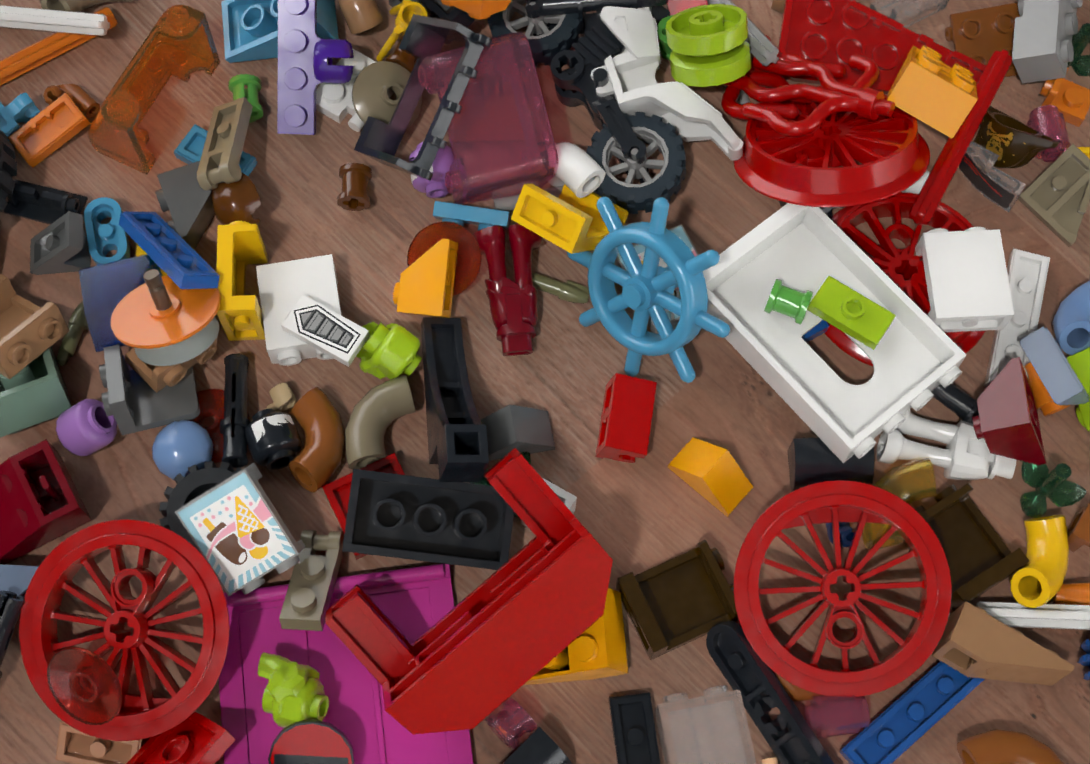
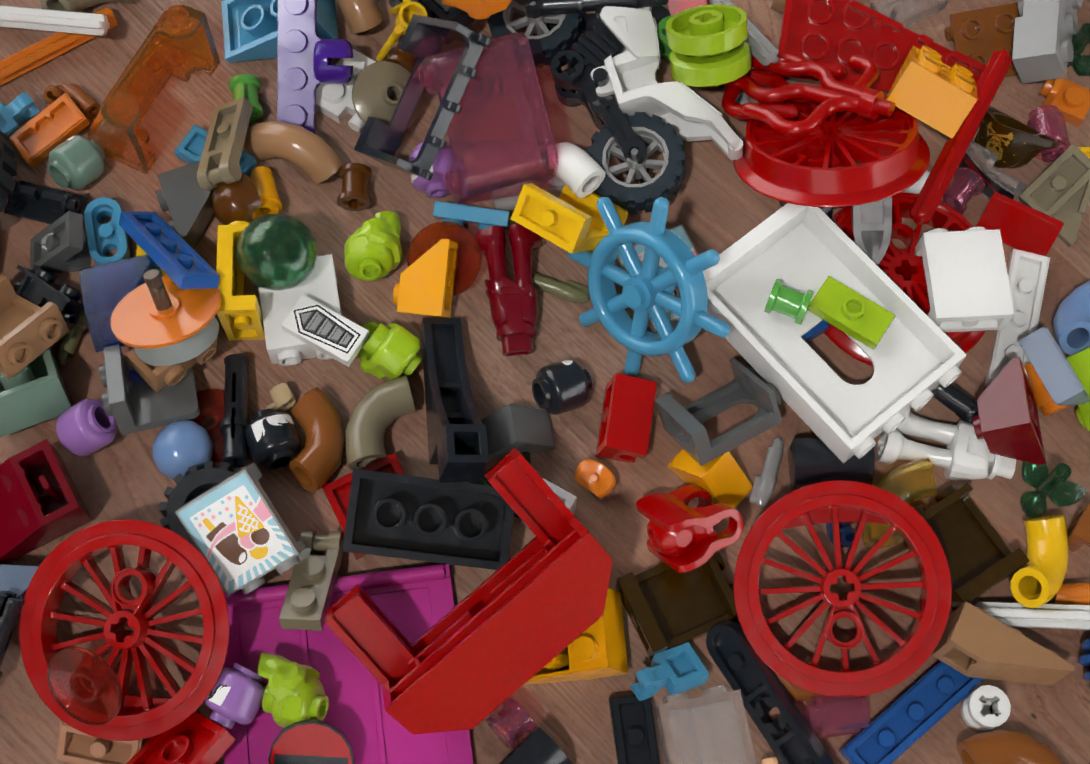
none -> black hinge [14,265,93,327]
none -> sand green head [47,135,105,191]
none -> medium lavender head [204,663,266,729]
none -> clear green cylinder [236,213,318,291]
none -> medium nougat cylinder [244,120,343,184]
none -> light orange cone [250,166,282,224]
none -> lime head [344,211,403,282]
none -> black head [532,360,592,415]
none -> orange piece [574,459,616,498]
none -> dark azure plate [630,642,710,701]
none -> red piece [636,484,744,573]
none -> dark grey panel [655,358,782,466]
none -> light grey piece [750,437,784,508]
none -> flat silver plate [851,196,892,265]
none -> clear pink bush [941,167,985,215]
none -> white wheel [960,685,1011,732]
none -> red slope [976,192,1064,256]

